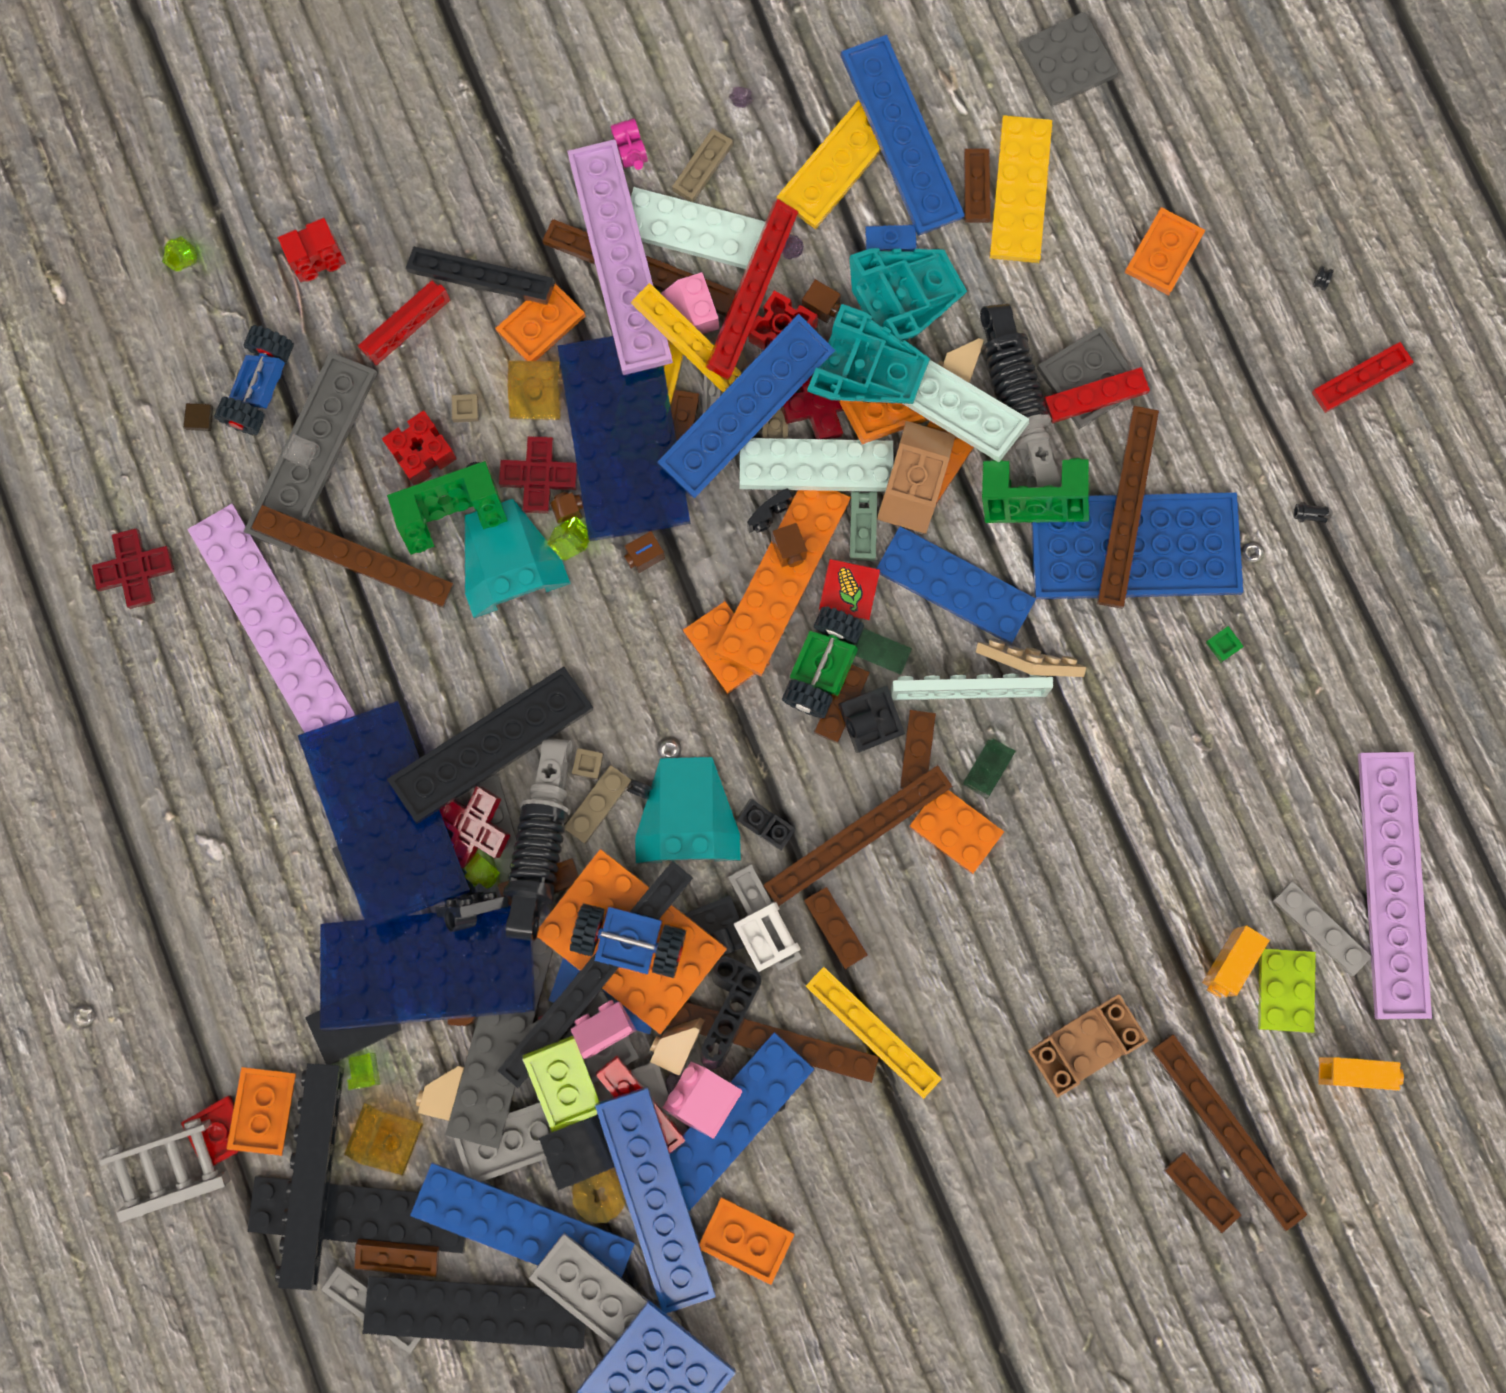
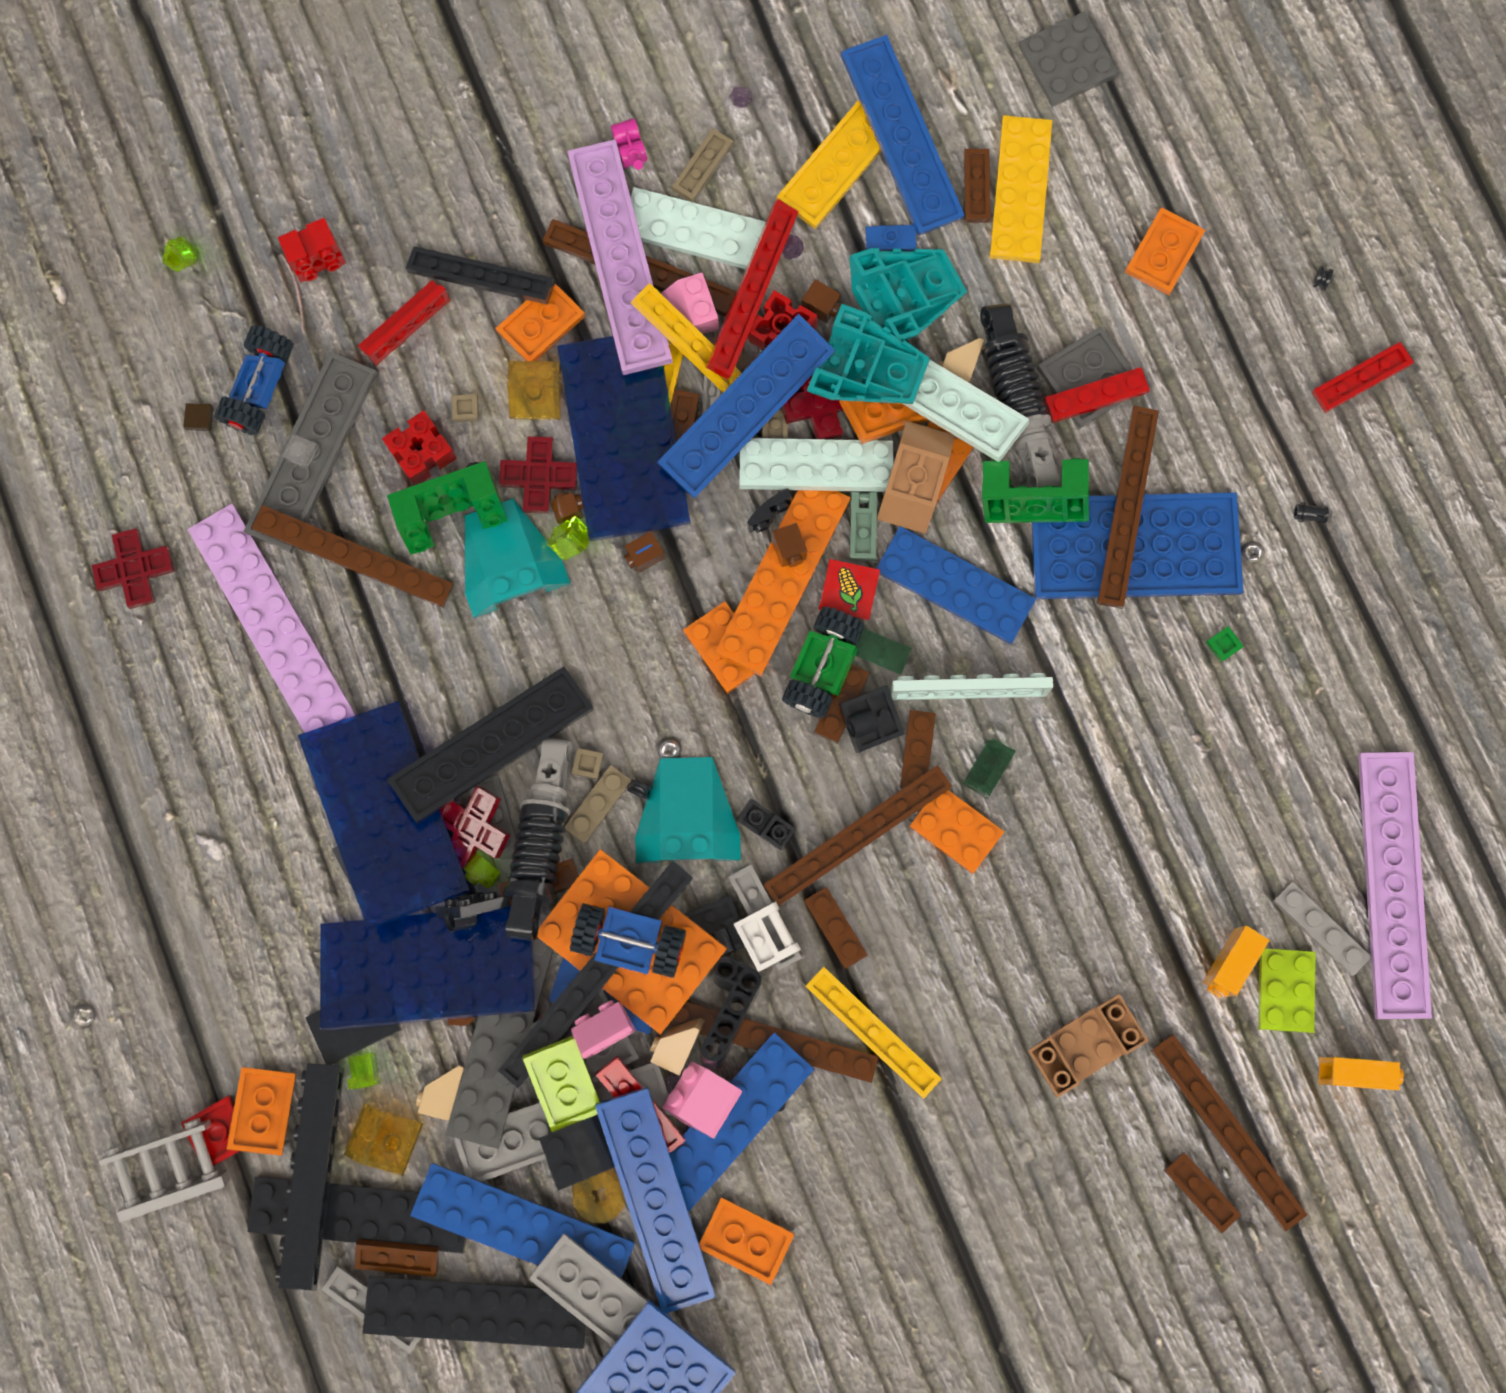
tan plate [976,639,1086,677] -> none

